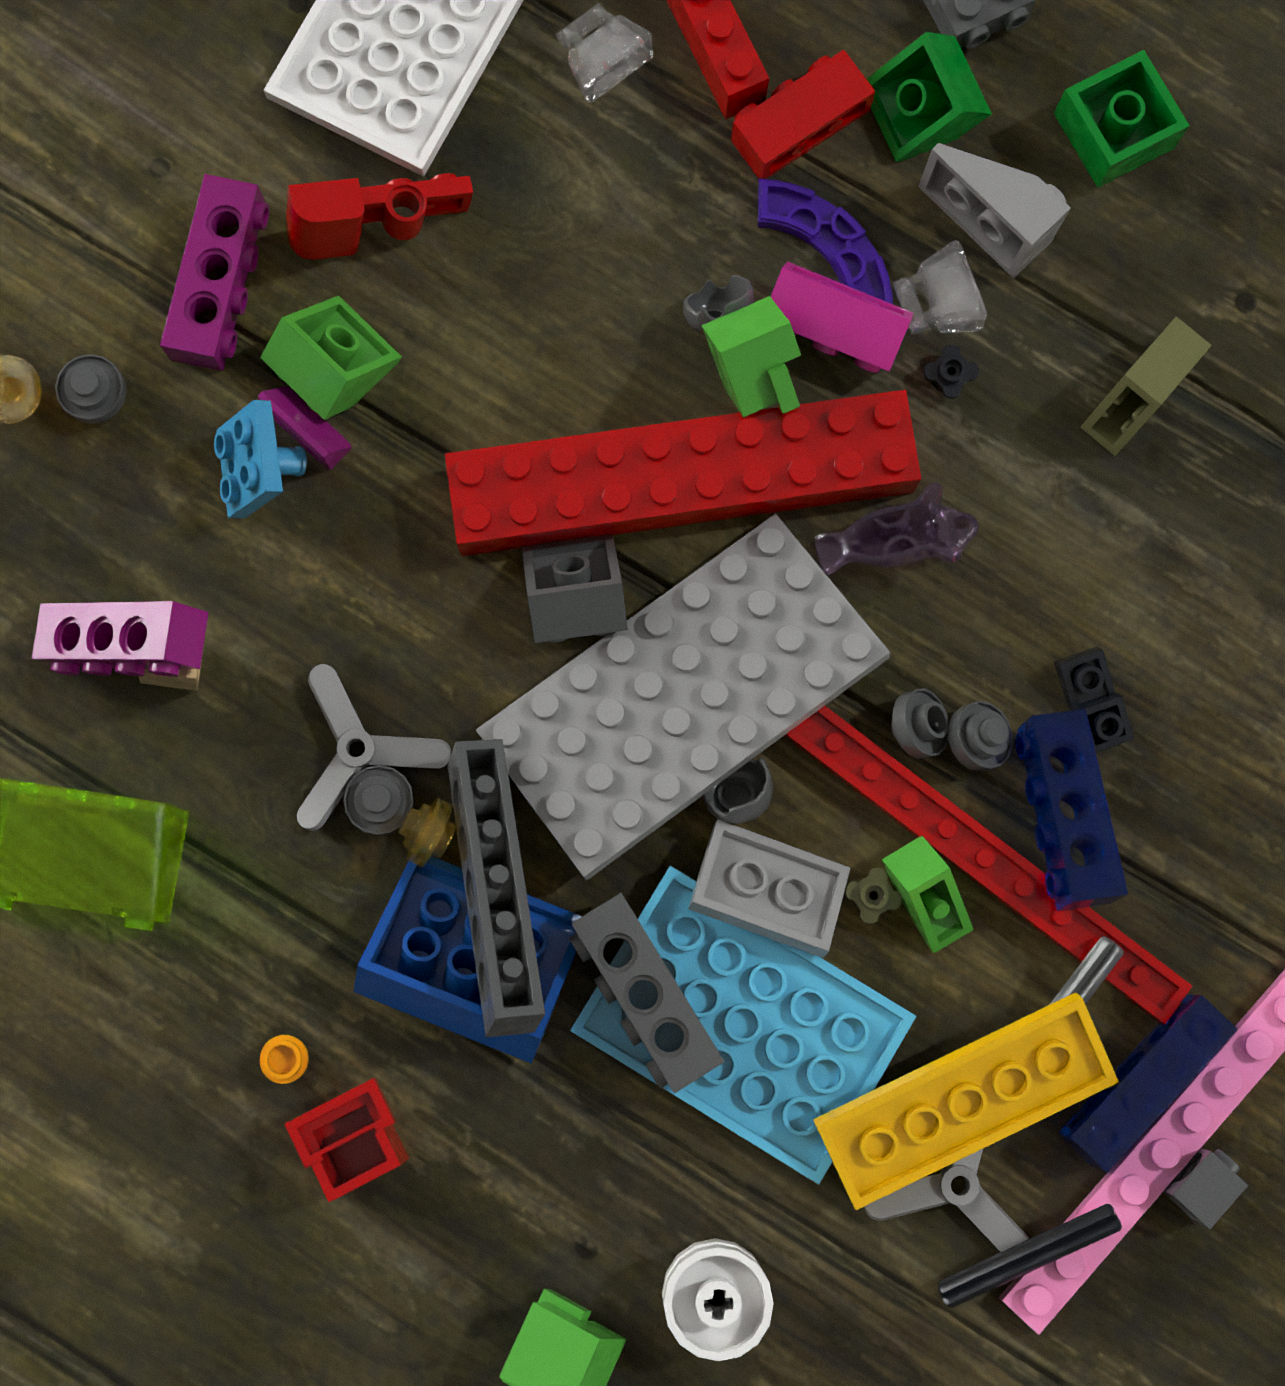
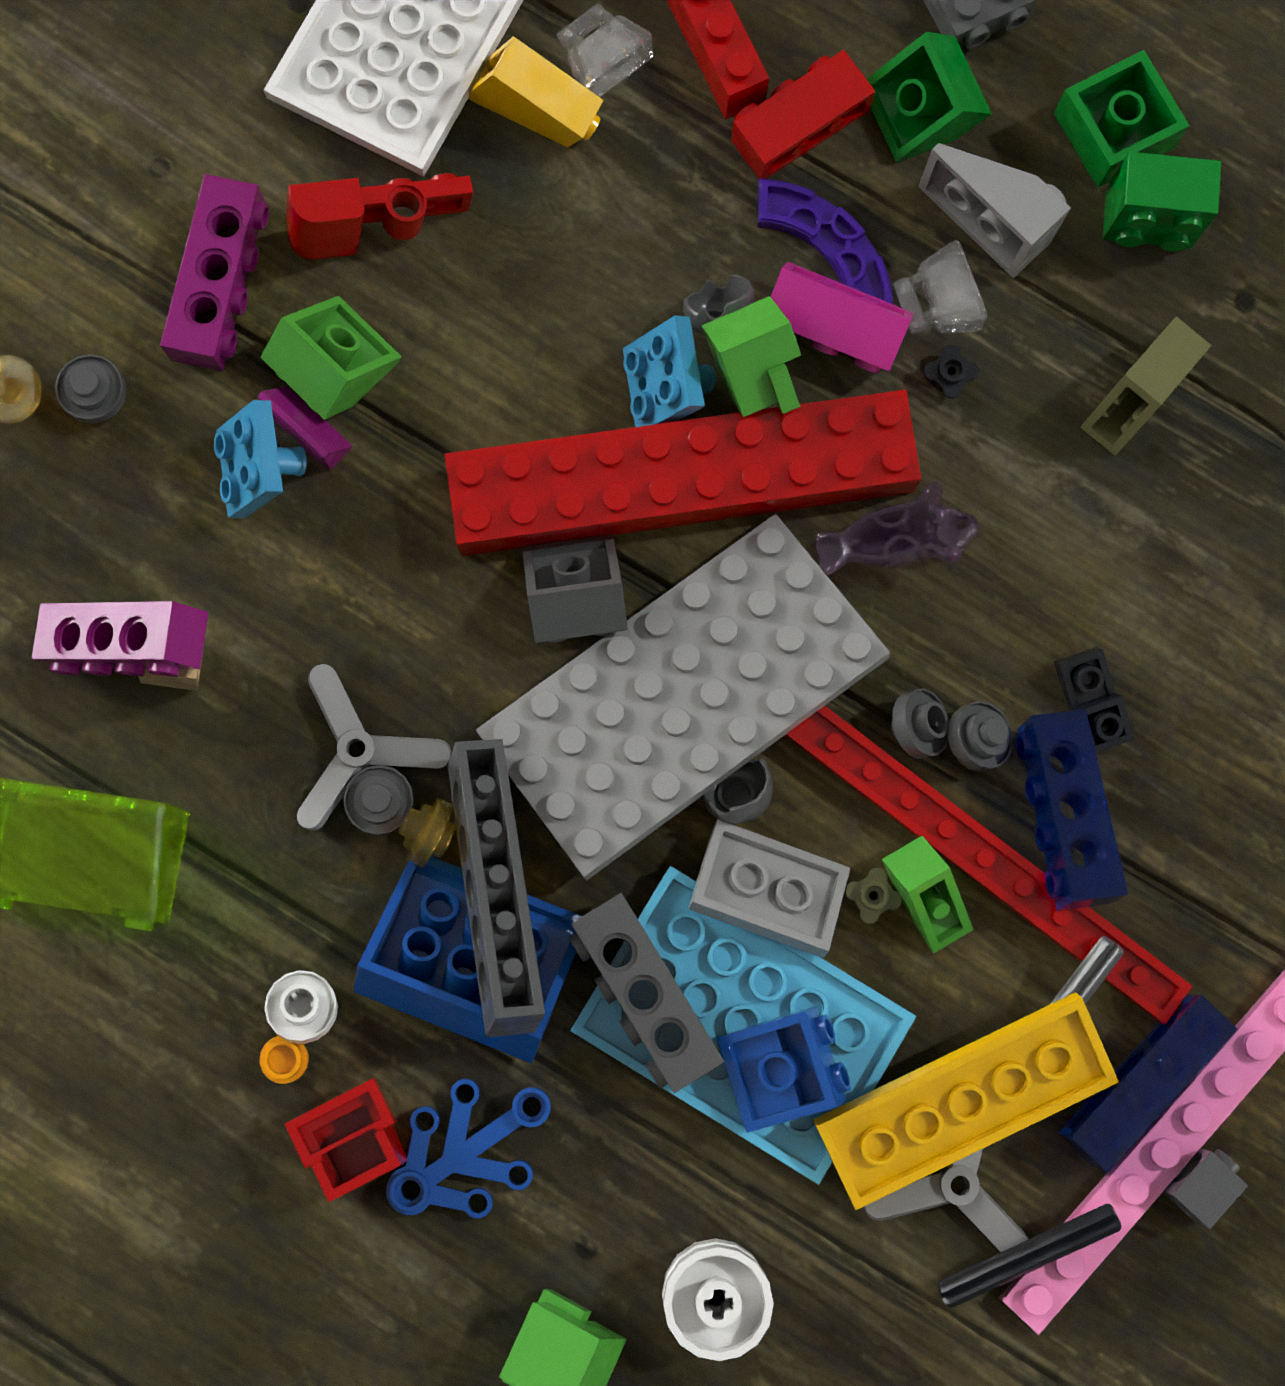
none -> white plate [264,970,338,1044]
none -> blue plant [386,1078,551,1218]
none -> yellow slope [468,36,604,148]
none -> dark azure plate [623,315,716,427]
none -> blue plate [717,1006,851,1133]
none -> green brick [1103,152,1221,252]

